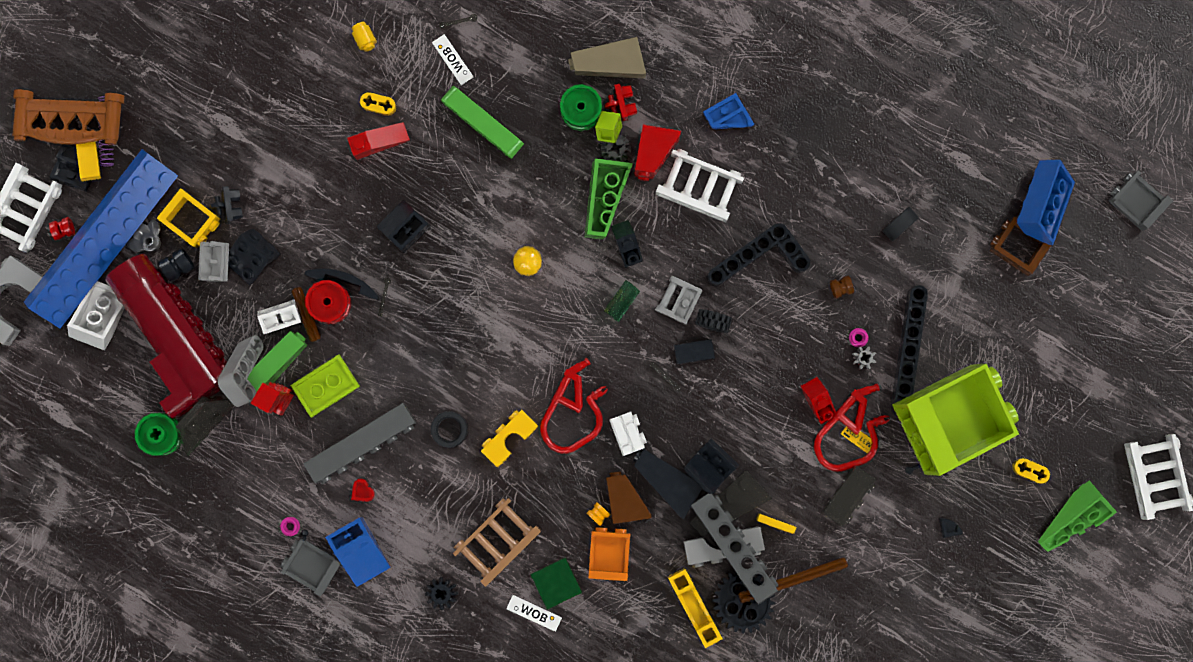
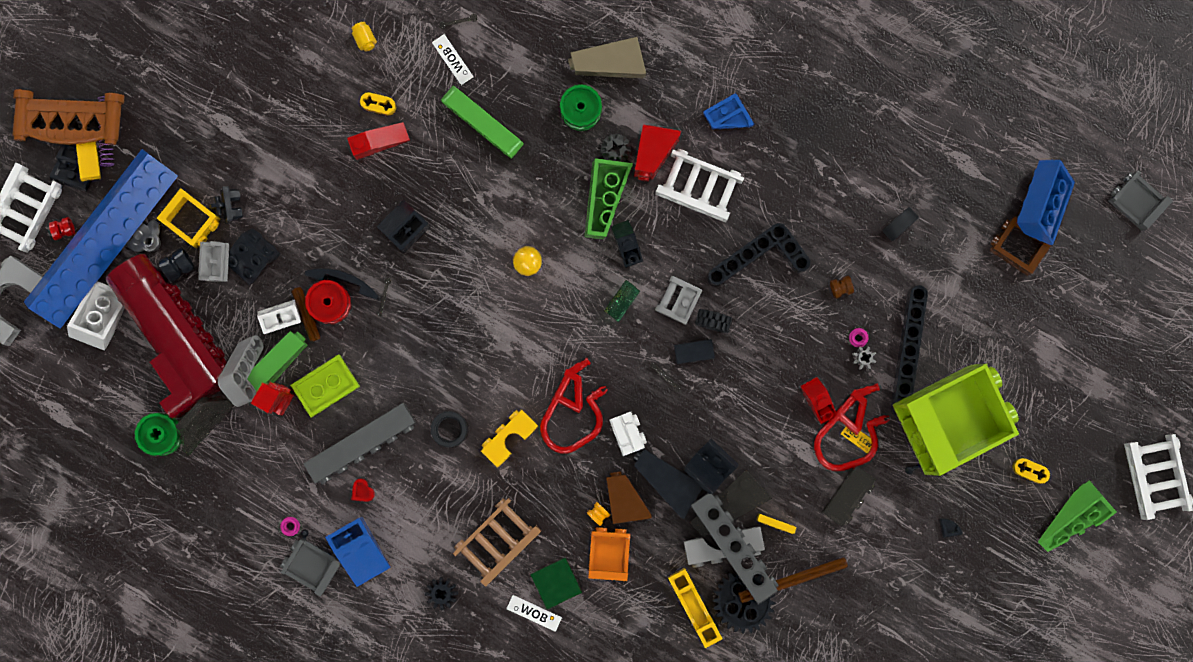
lime brick [595,111,622,143] -> none
red hips [604,84,637,122] -> none

